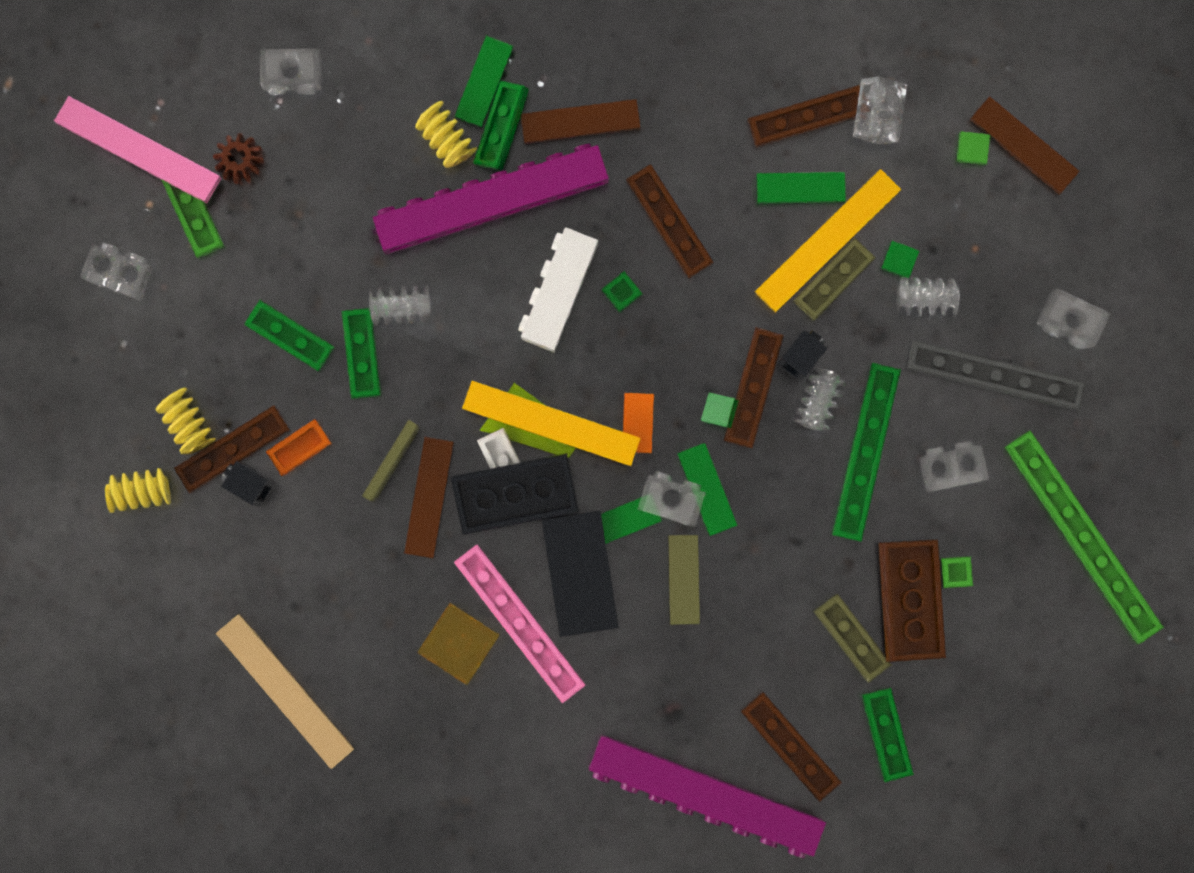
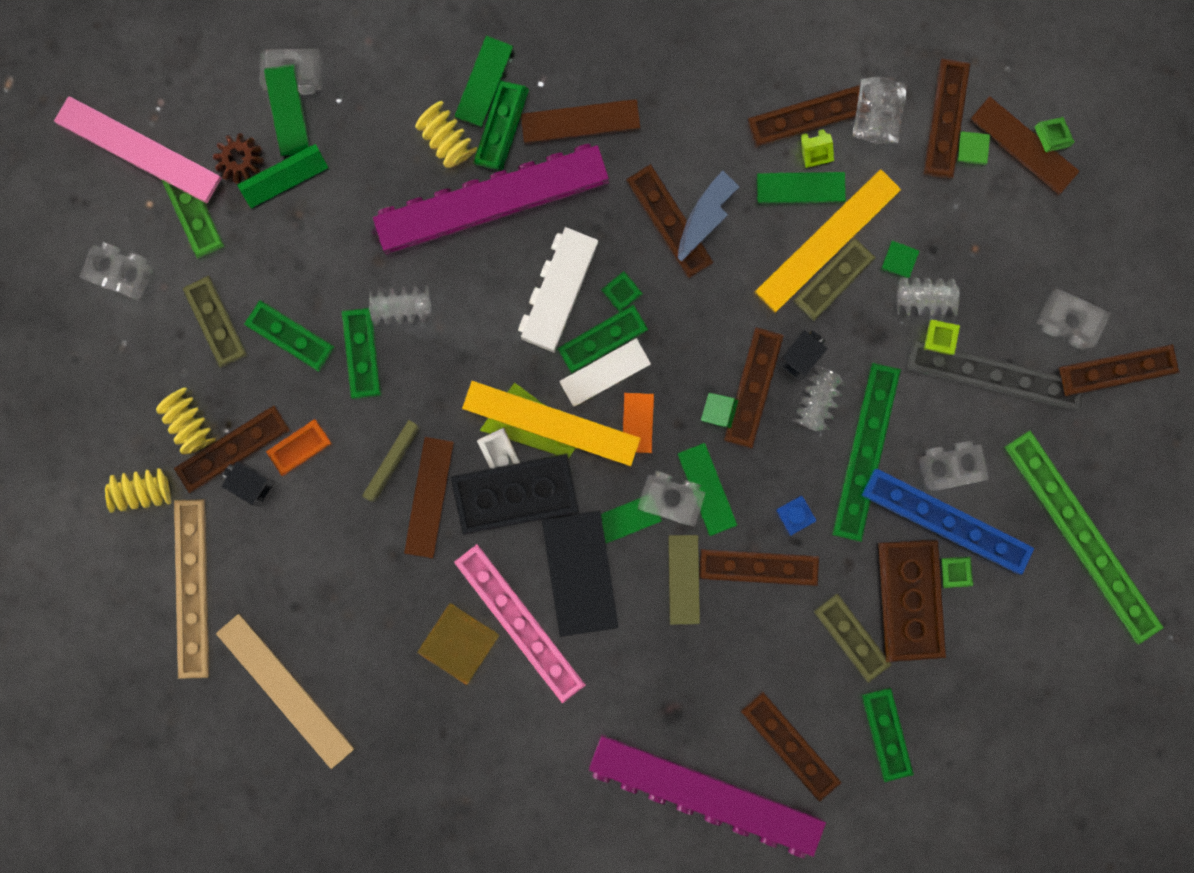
none -> tan tile [174,499,209,679]
none -> olive tile [182,275,248,368]
none -> green tile [237,144,329,208]
none -> green tile [264,64,310,156]
none -> green tile [557,304,648,374]
none -> white tile [559,338,651,407]
none -> sand blue slope [677,171,739,261]
none -> reddish brown tile [699,549,819,586]
none -> blue plate [776,495,816,536]
none -> lime tile [801,129,834,168]
none -> blue plate [861,468,1034,575]
none -> reddish brown tile [923,58,971,179]
none -> lime tile [924,319,960,355]
none -> bright green tile [1035,117,1075,152]
none -> reddish brown tile [1059,344,1180,396]

